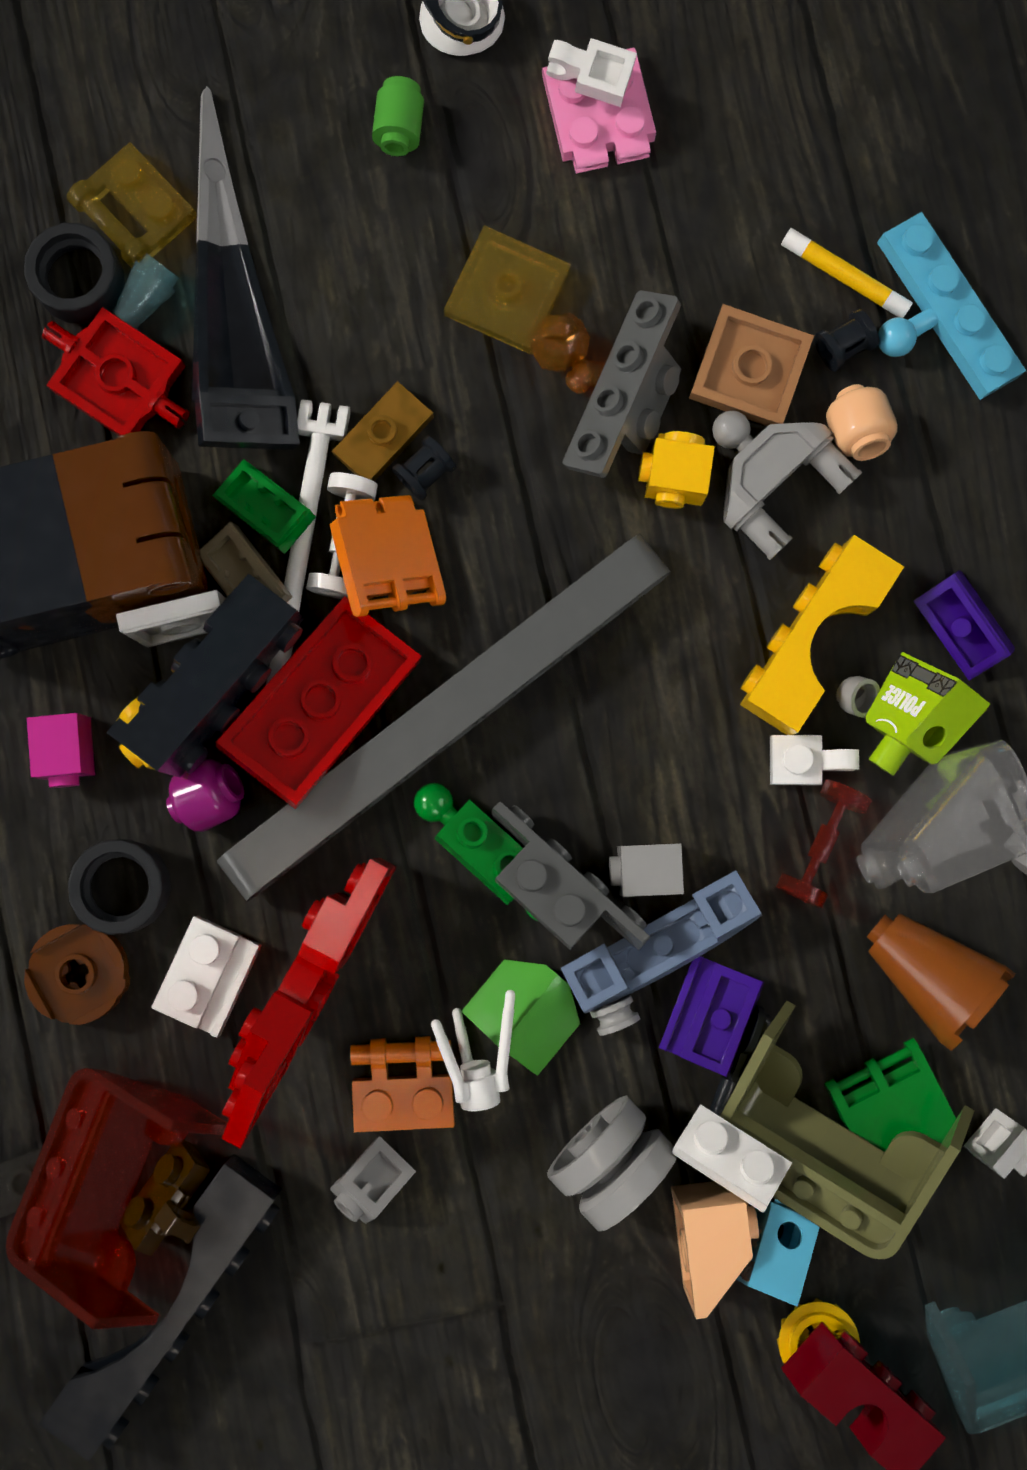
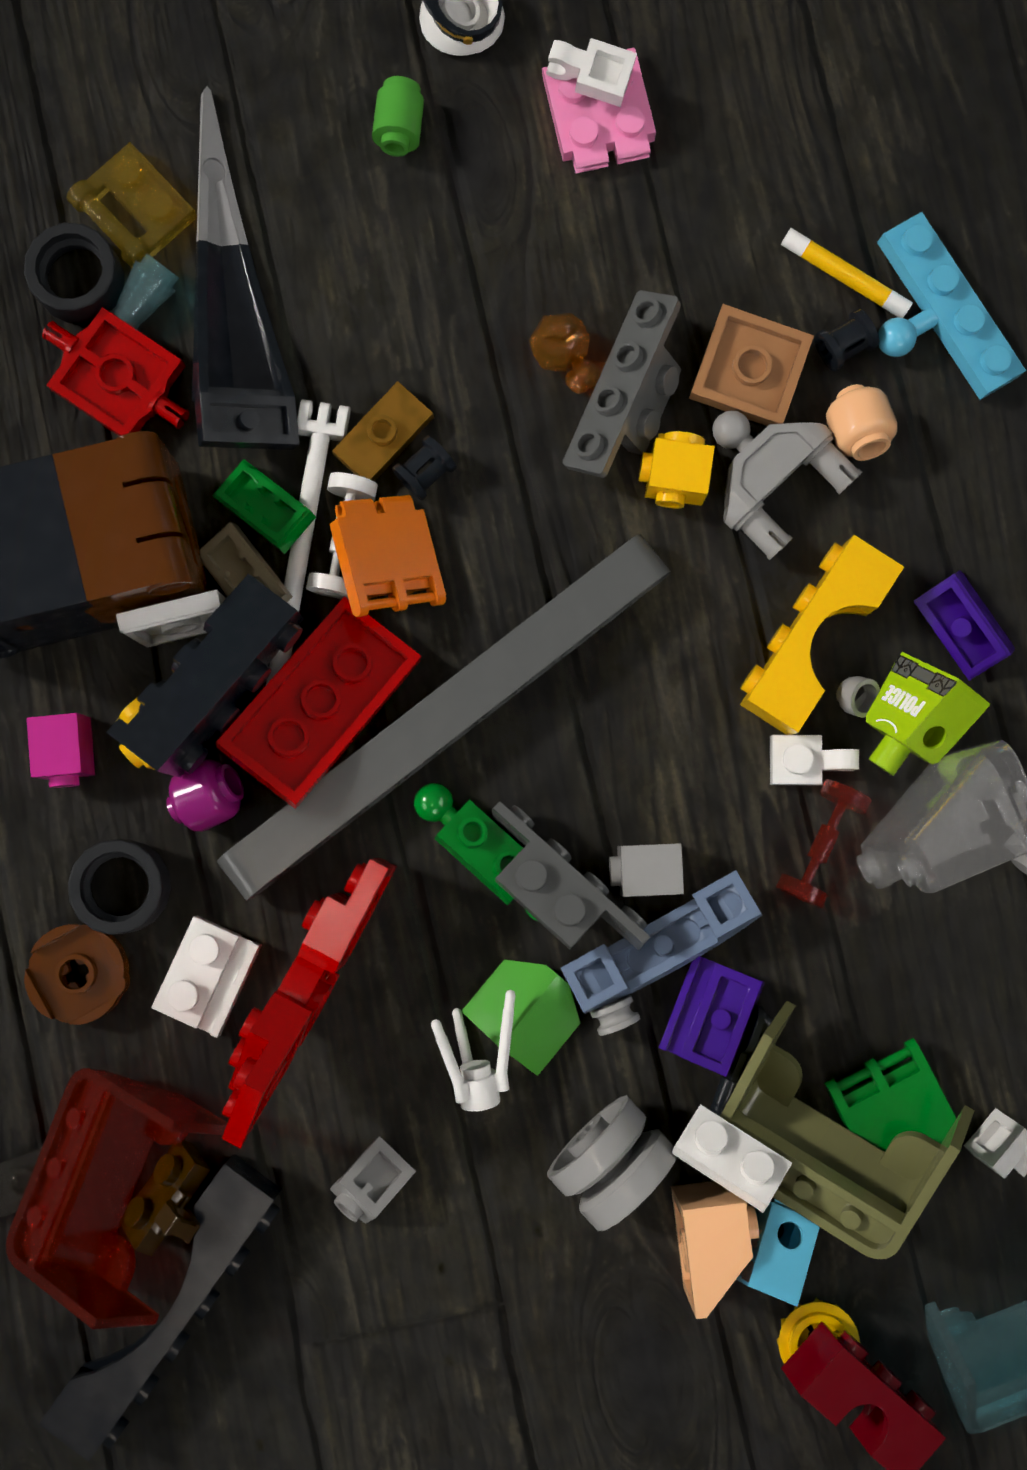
orange plate [350,1036,455,1132] -> none
clear yellow plate [444,225,571,354] -> none
dark orange cone [867,913,1015,1051] -> none

